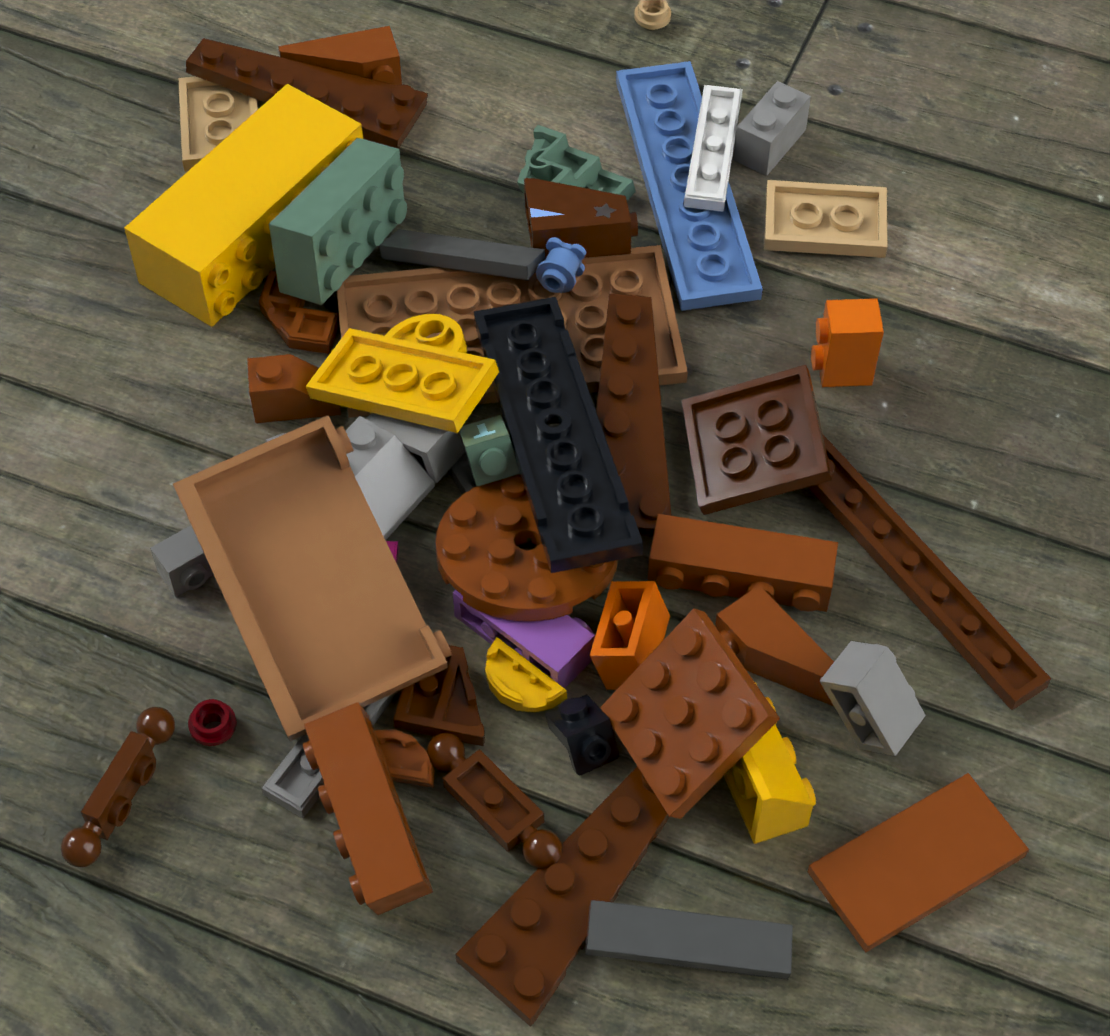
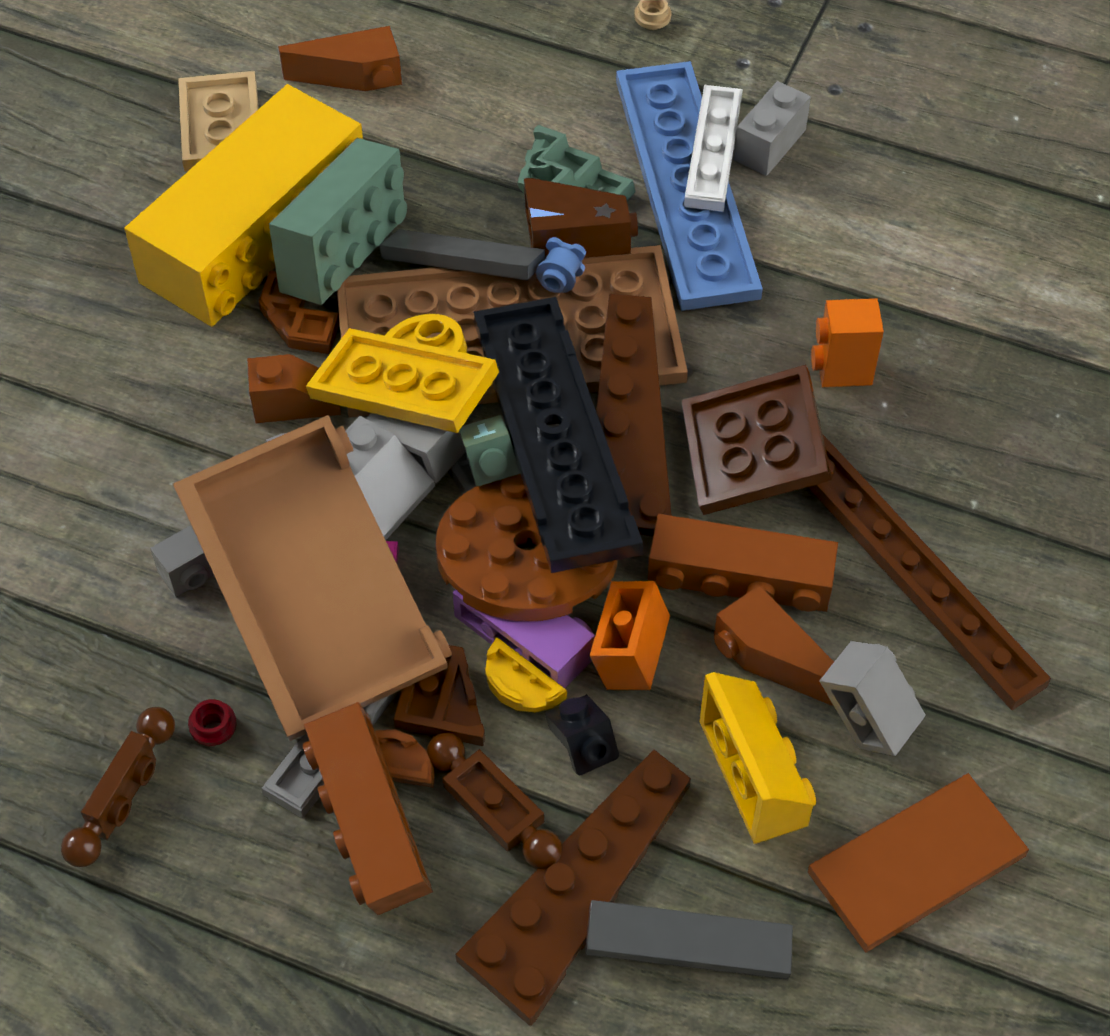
reddish brown wing [186,38,428,149] -> none
dark orange plate [600,608,780,819] -> none
tan plate [764,180,888,258] -> none

